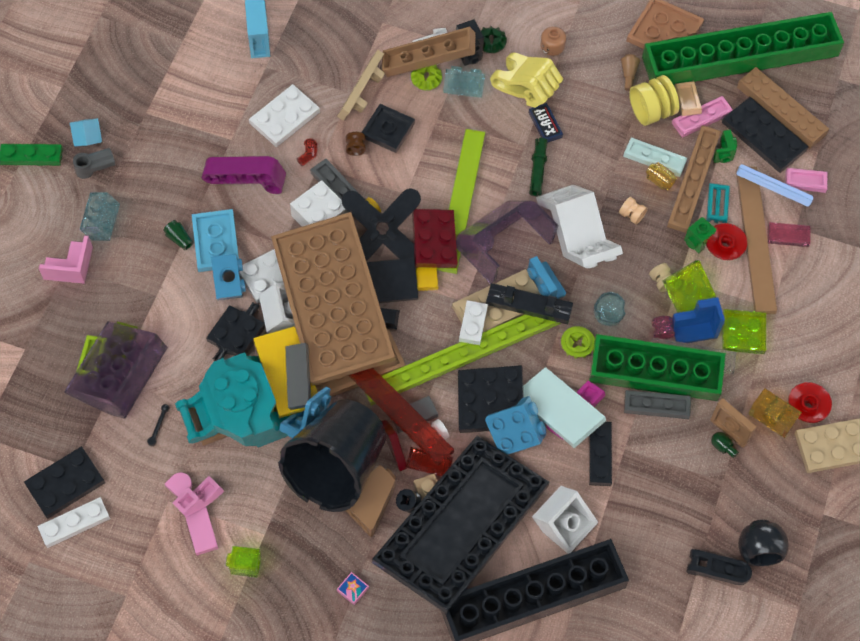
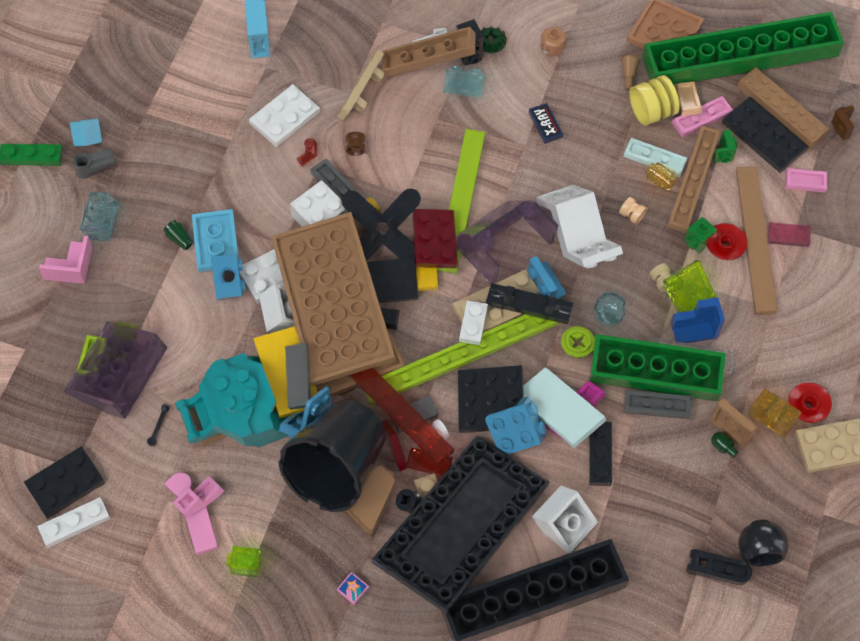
magenta beam [201,156,286,194] -> none
black plate [206,302,265,361] -> none
black plate [361,104,415,153] -> none
lime gear [411,65,442,90] -> none
light yellow piece [490,52,563,108] -> none
dark green pin [529,137,548,197] -> none
clear pink wheel [651,316,675,340] -> none
teal tile [706,183,730,223] -> none
clear neon green plate [722,309,766,354] -> none
light blue axle [736,164,813,206] -> none
none -> reddish brown bracket [831,105,855,140]

